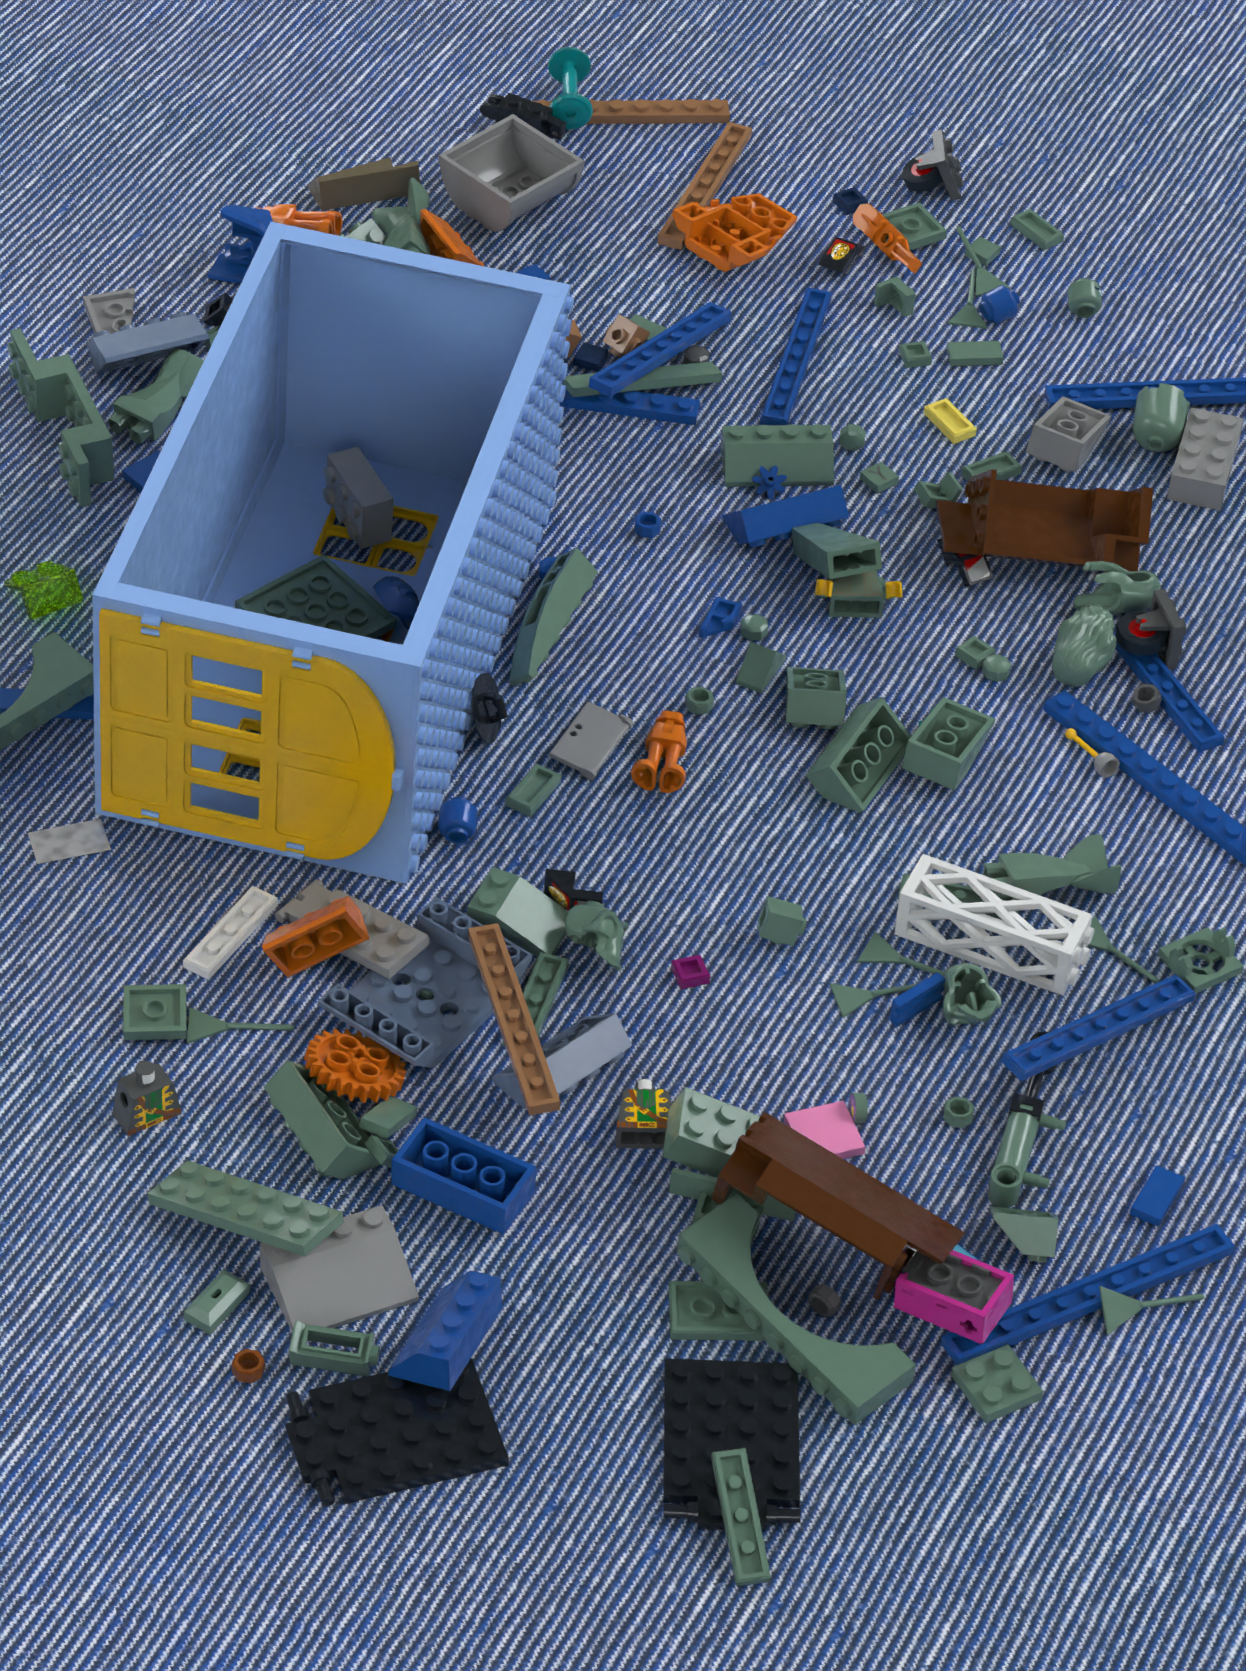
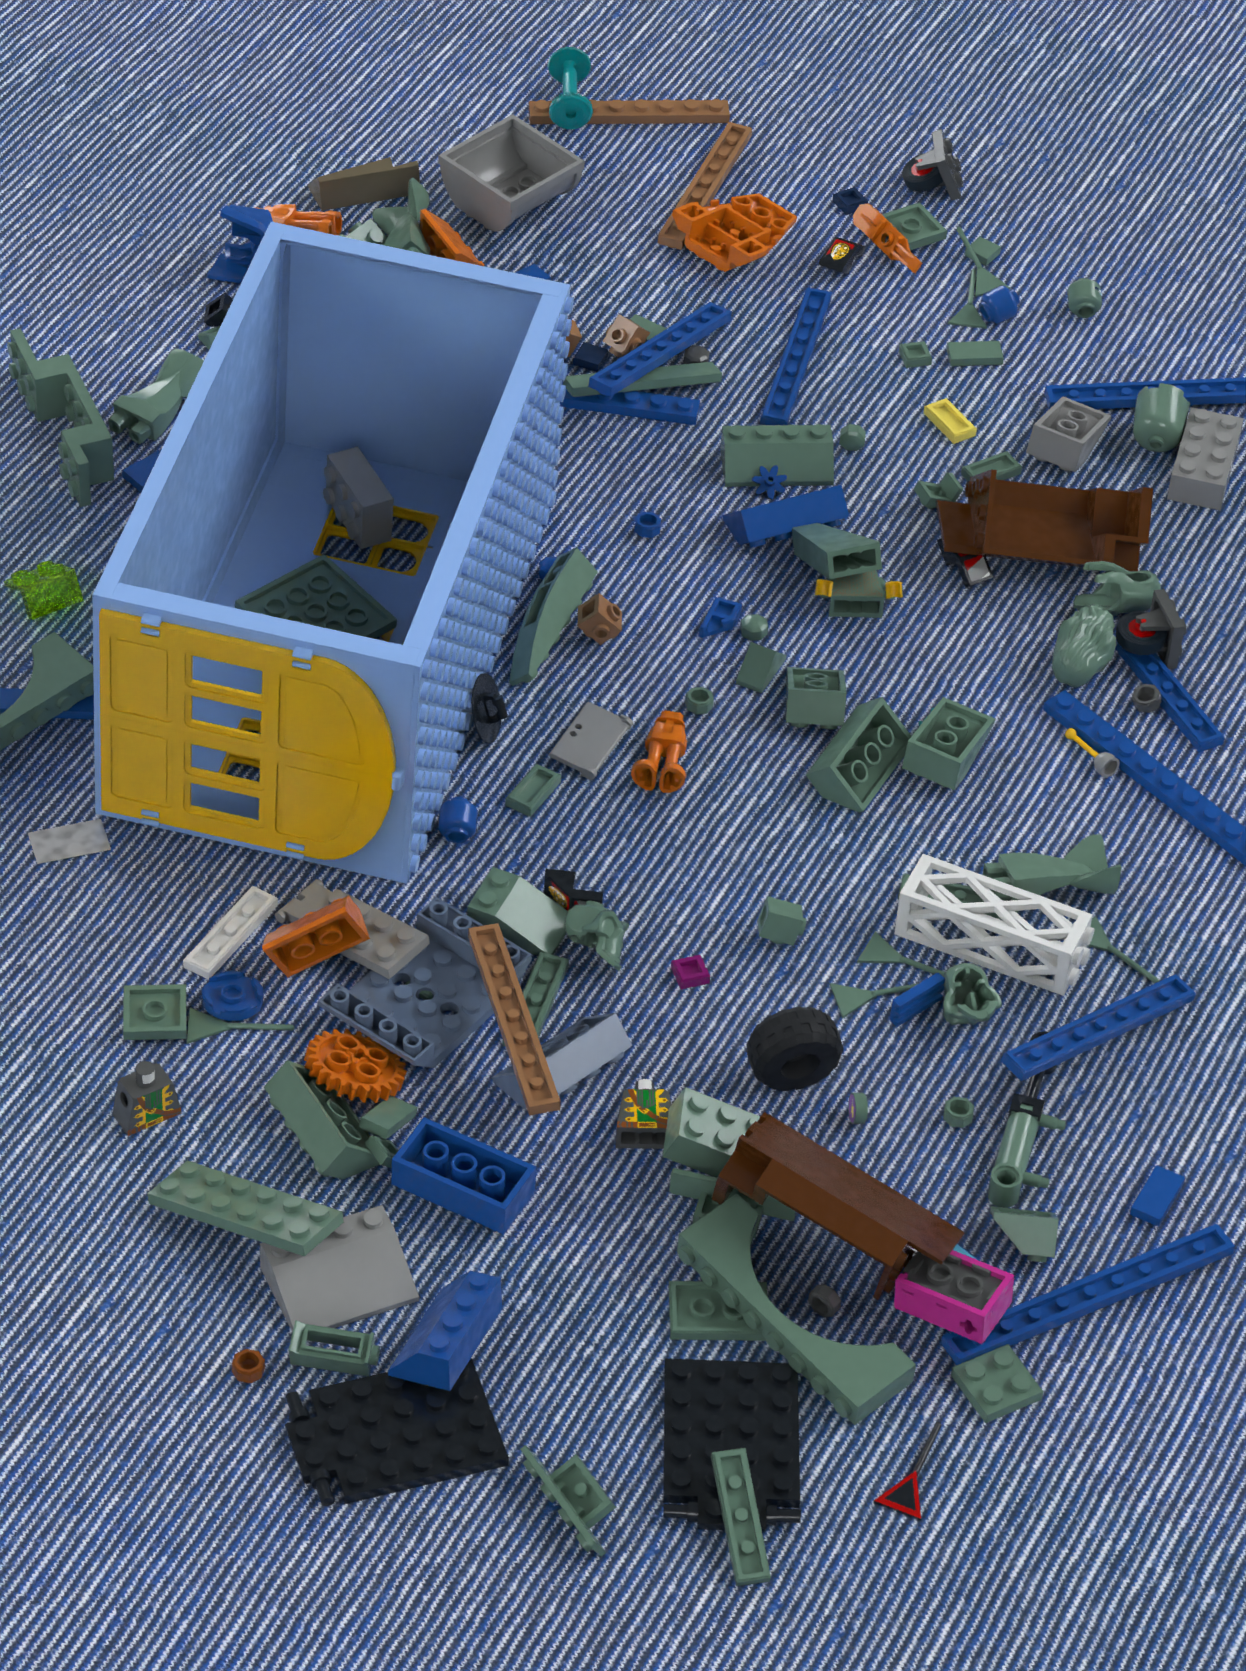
light grey wing [83,288,135,333] -> none
sand blue slope [87,312,209,374] -> none
sand green piece [184,1269,250,1335] -> none
blue piece [373,576,420,630] -> none
black hinge [480,93,566,140] -> none
bright pink tile [784,1101,865,1159] -> none
sand green tile [860,462,899,494] -> none
sand green bracket [874,276,916,317] -> none
sand green tile [955,636,996,670] -> none
sand green tile [982,654,1011,682] -> none
sand green tile [1010,209,1064,251] -> none
sand green piece [1099,1286,1204,1335] -> none
sand green piece [1158,927,1244,993] -> none
none -> blue tile [202,971,264,1021]
none -> sand green bracket [520,1445,616,1557]
none -> medium nougat brick [577,593,622,645]
none -> black tyre [746,1006,843,1091]
none -> black piece [874,1422,942,1521]

